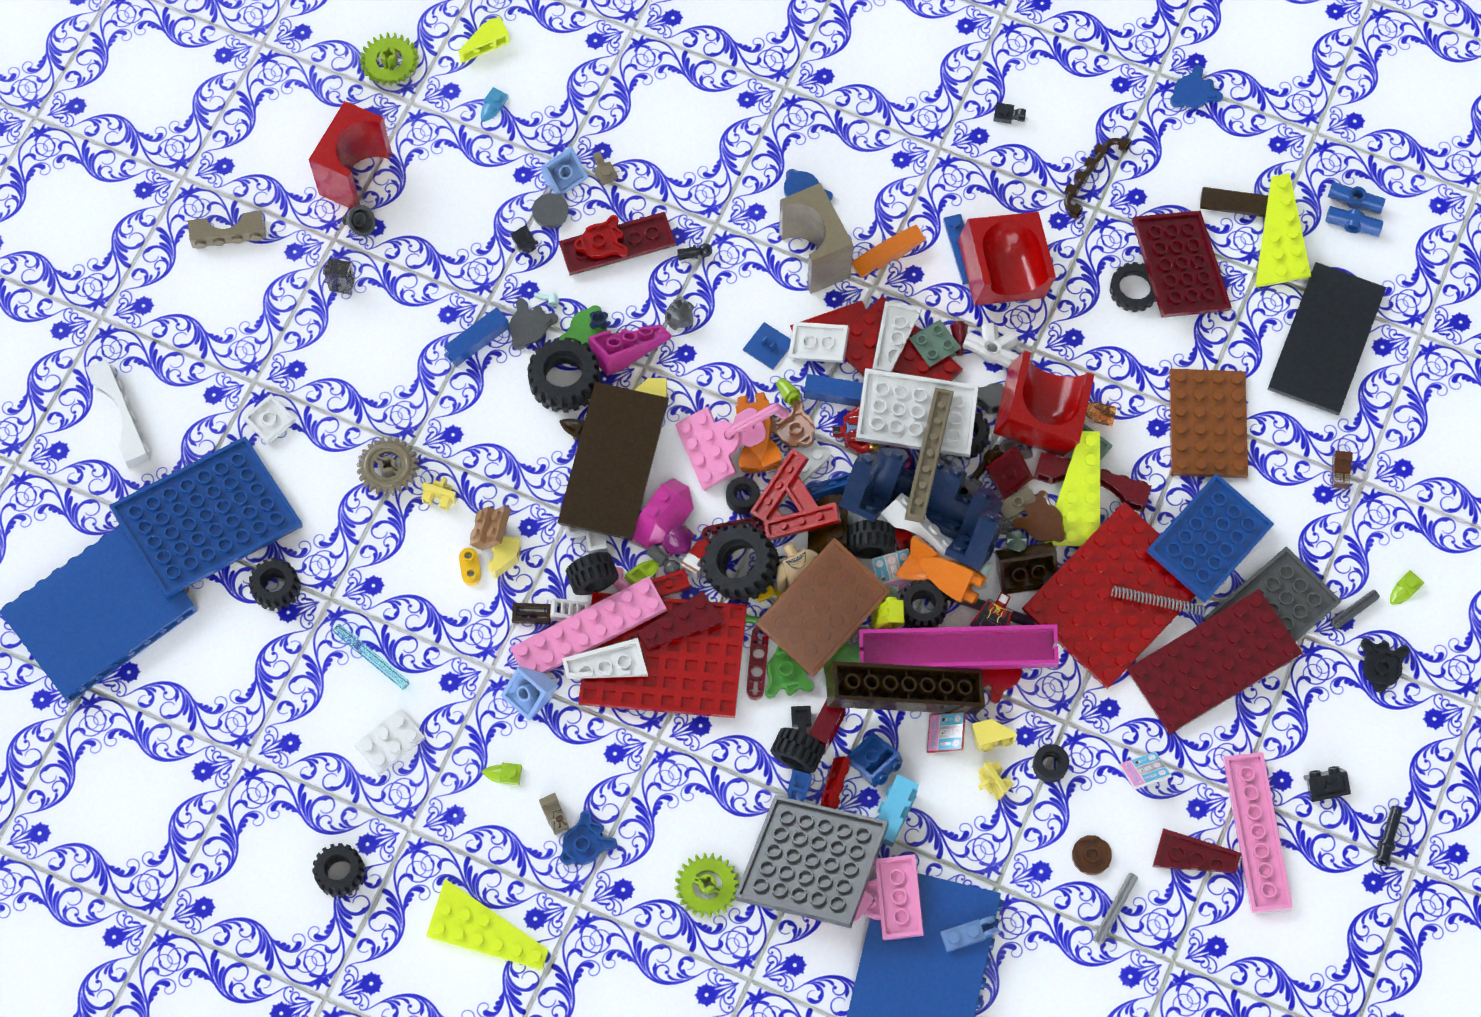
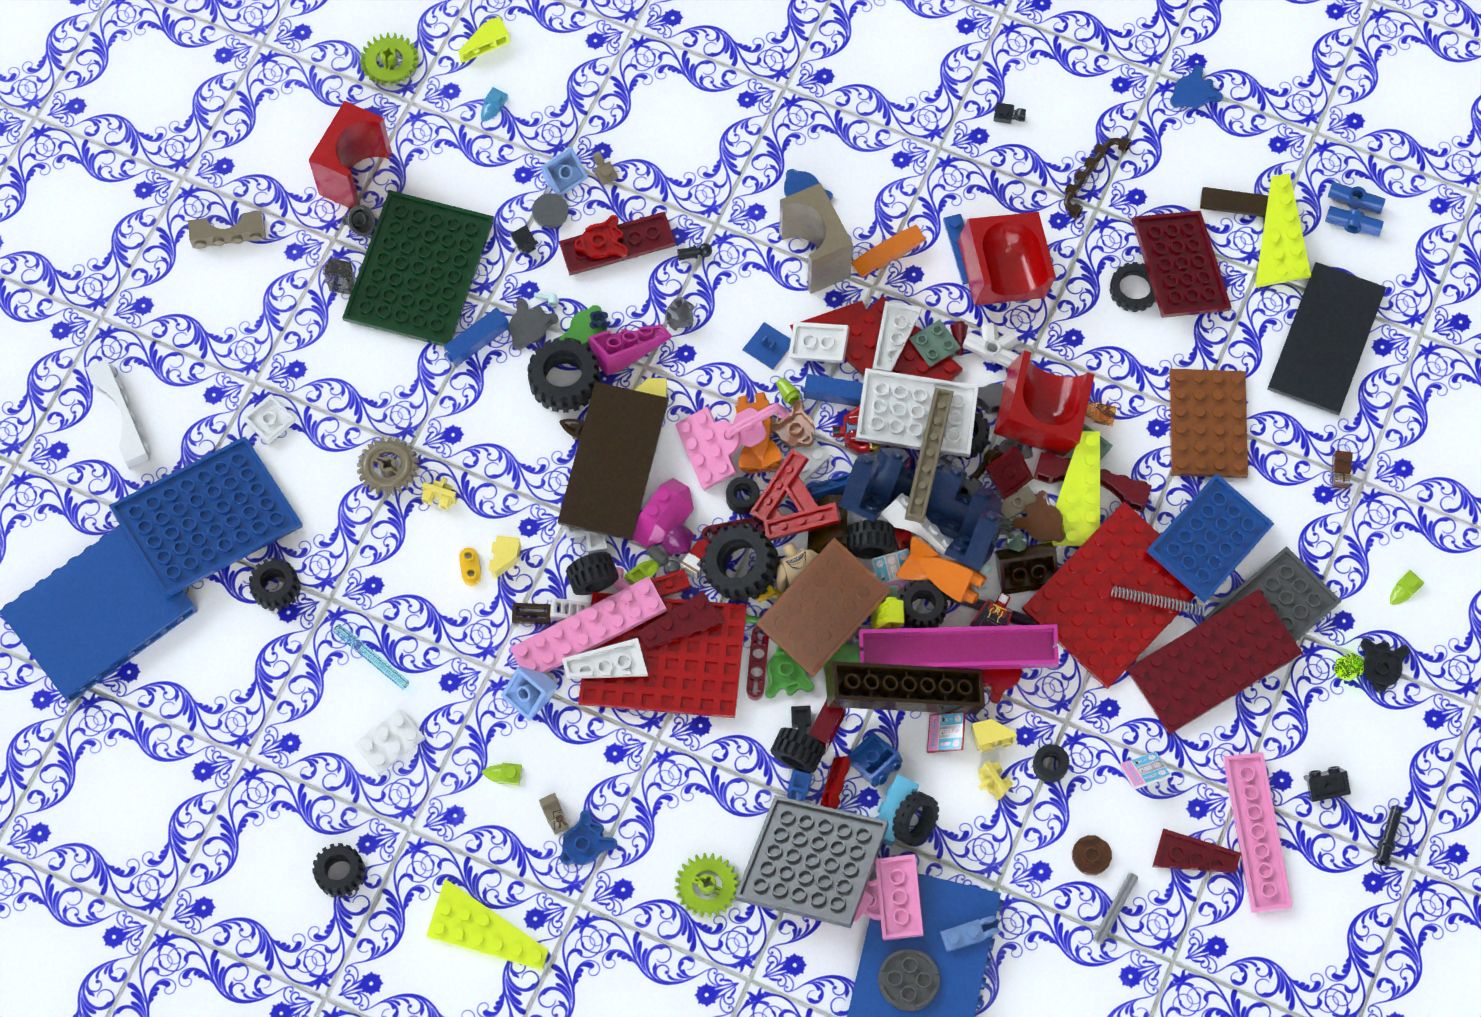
medium nougat plate [469,506,511,551] -> none
dark grey axle [1330,590,1380,629] -> none
none -> dark green plate [342,190,495,346]
none -> dark grey tile [878,949,940,1011]
none -> black tyre [892,791,939,847]
none -> clear neon green head [1334,652,1364,681]

